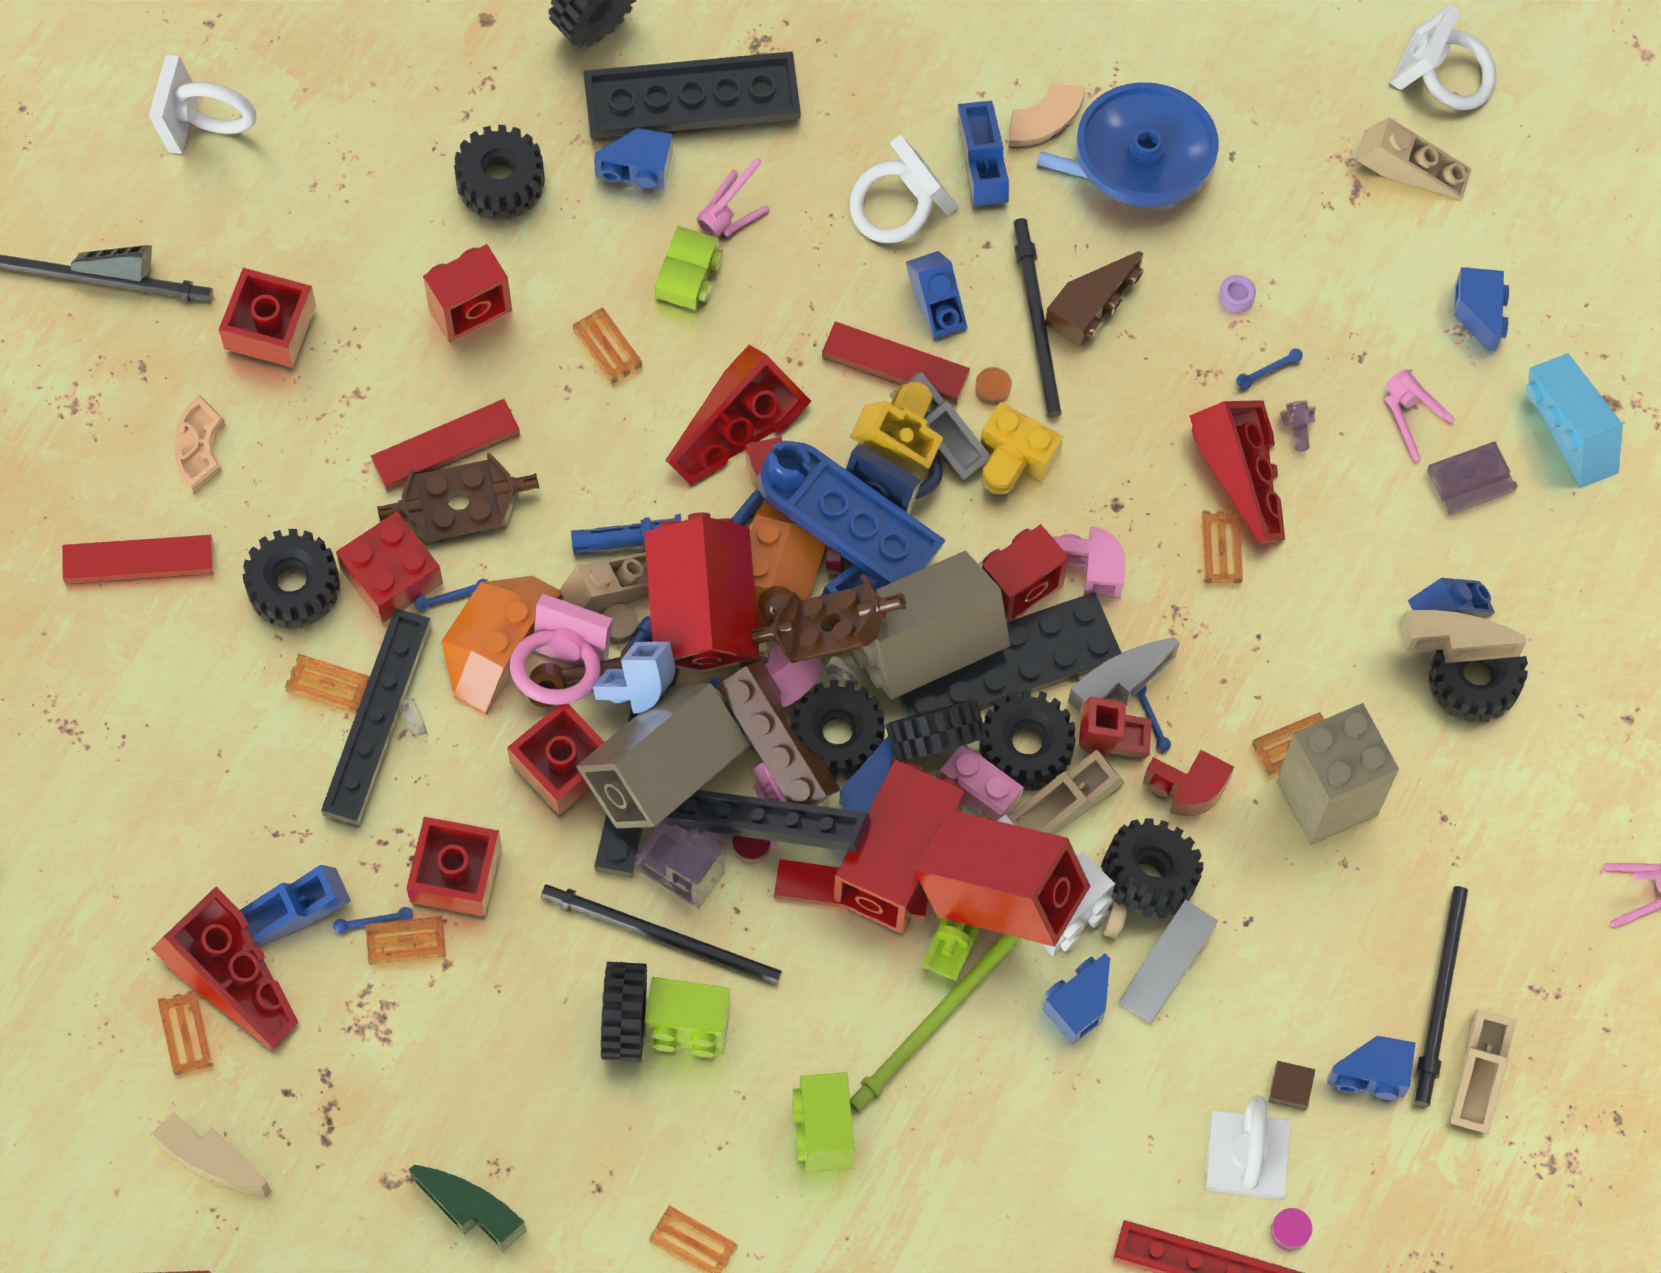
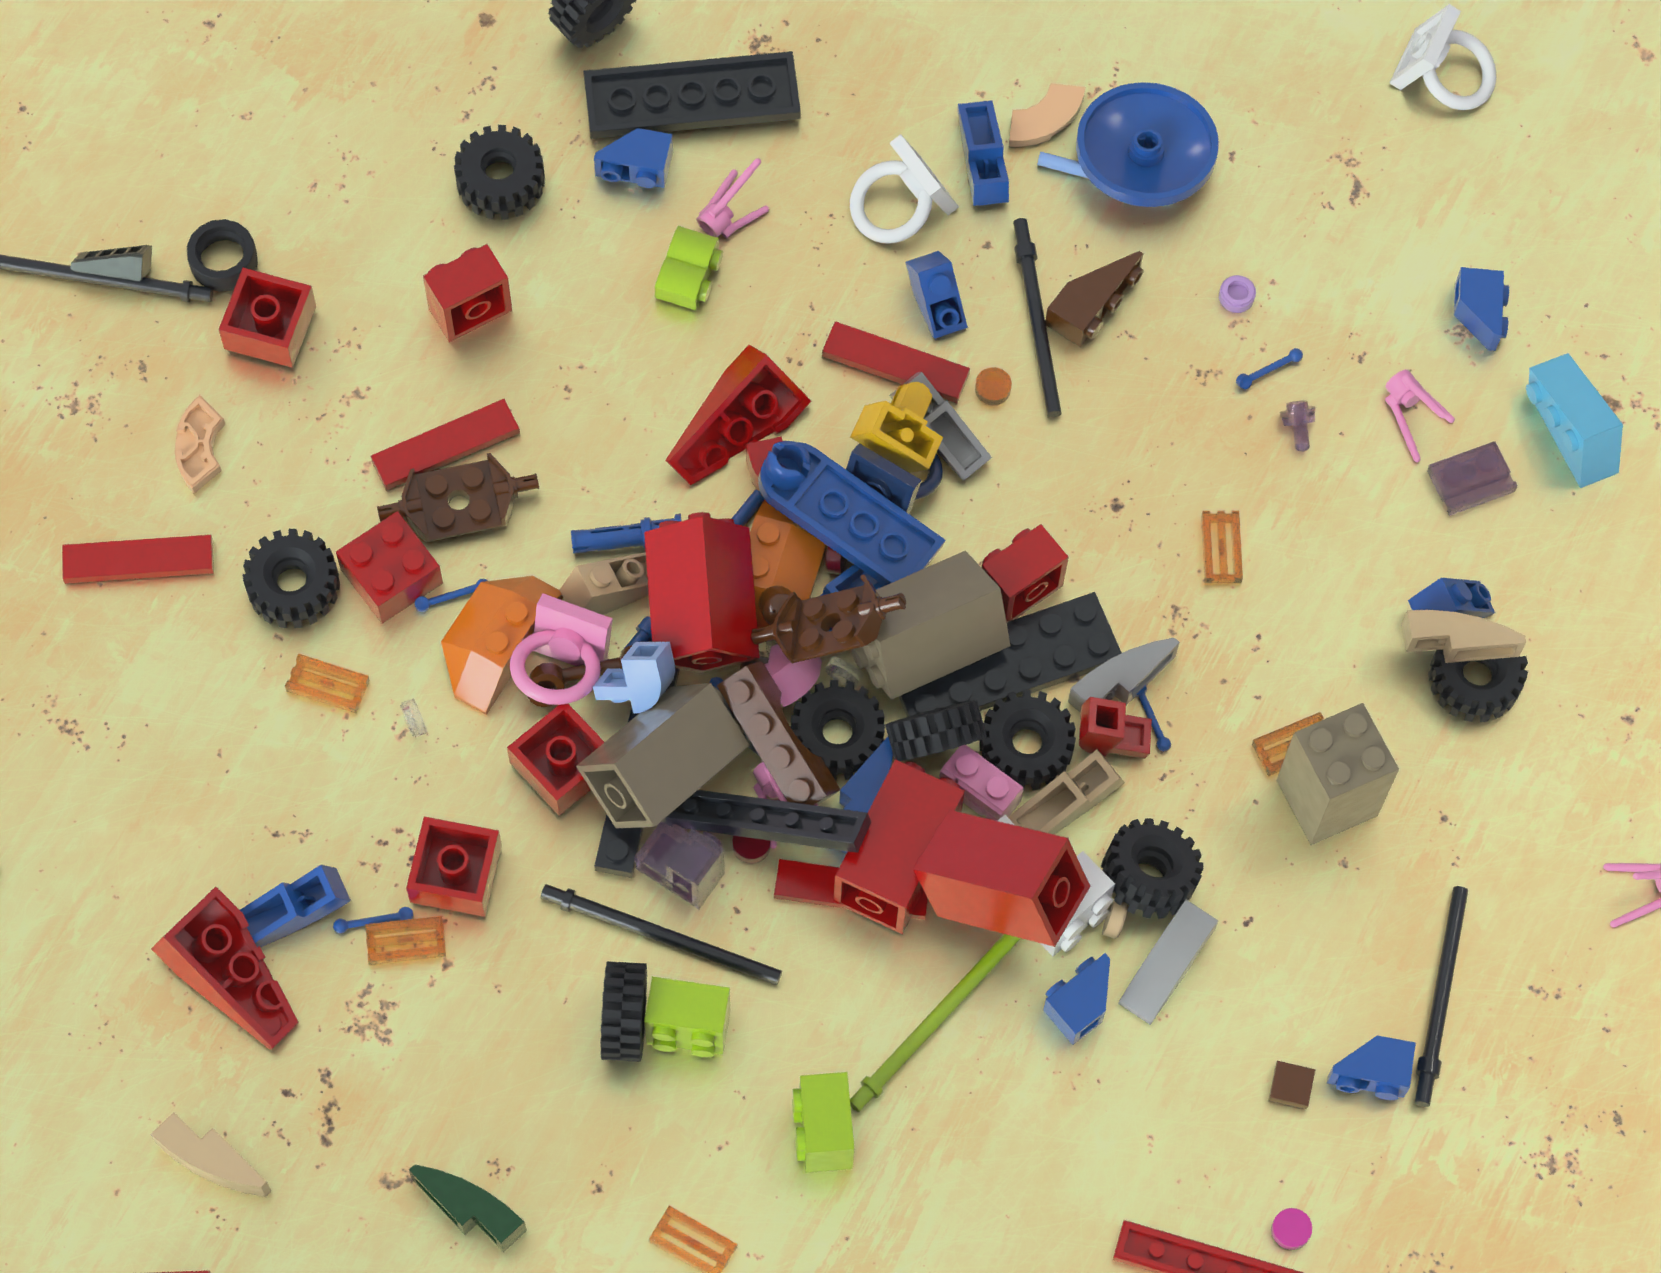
white tile [149,55,256,154] -> none
clear orange tile [157,990,213,1076] -> none
black plate [321,608,432,826] -> none
clear orange tile [573,307,642,384] -> none
tan tile [602,604,638,643] -> none
lime hips [921,918,980,981] -> none
yellow brick [980,402,1064,494] -> none
bright pink brick [1053,526,1125,598] -> none
red brick [1143,750,1234,817] -> none
red wedge [1189,400,1285,543] -> none
white tile [1205,1095,1290,1200] -> none
tan slope [1355,117,1471,200] -> none
tan slope [1450,1009,1517,1134] -> none
none -> black tyre [187,219,258,292]

